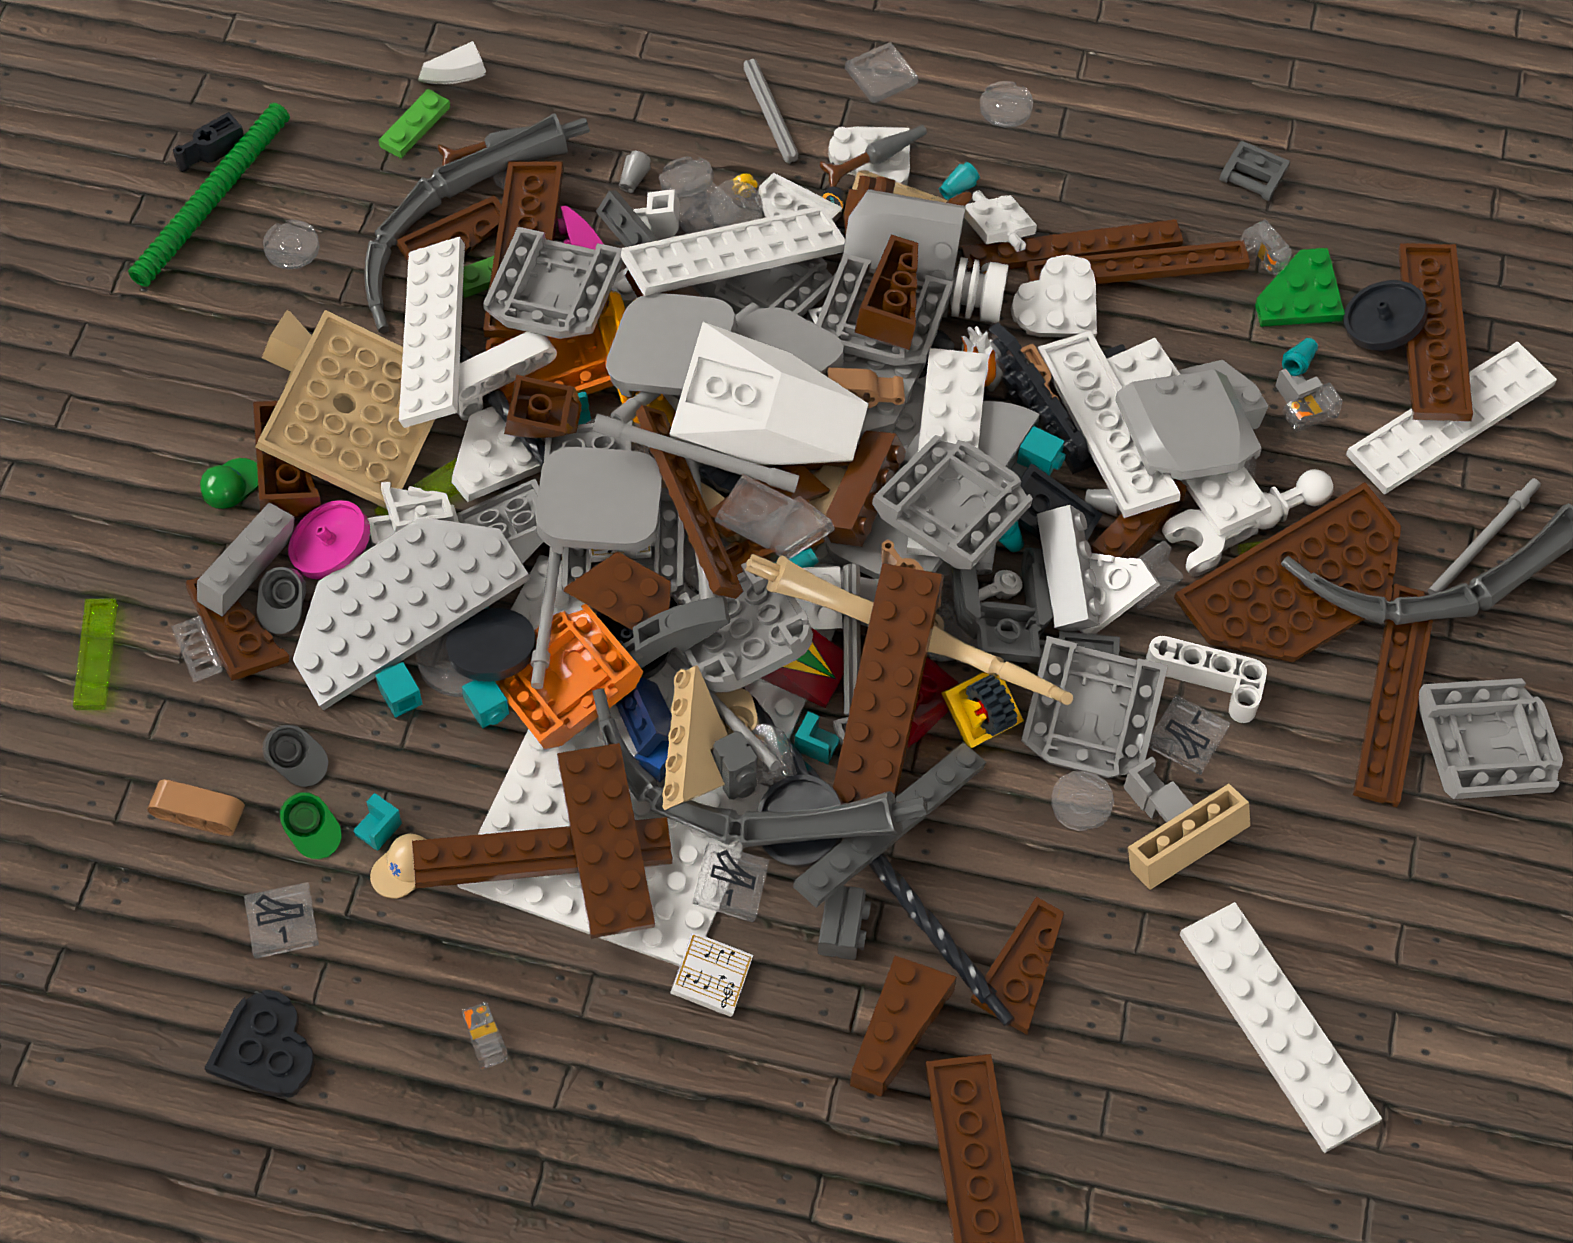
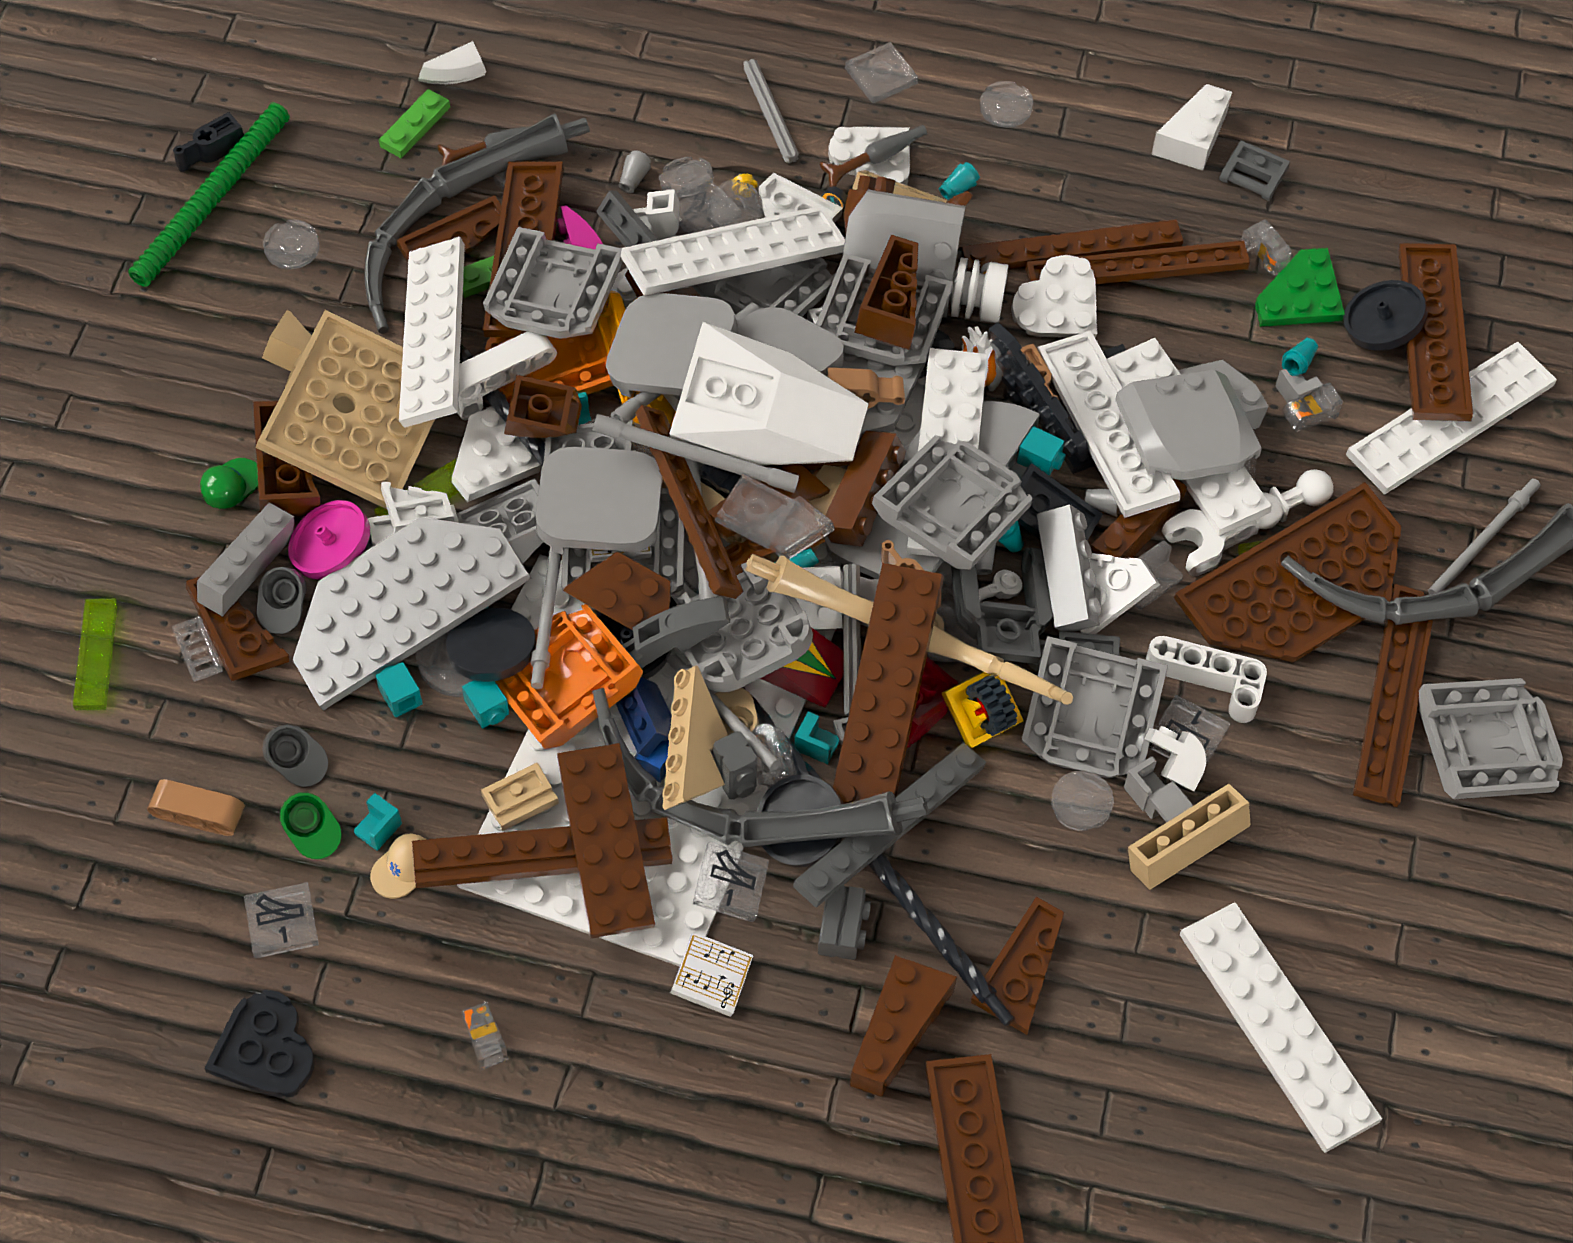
white plate [964,190,1037,252] -> none
none -> tan plate [481,763,559,831]
none -> white brick [1144,726,1206,791]
none -> white wedge [1152,84,1232,171]

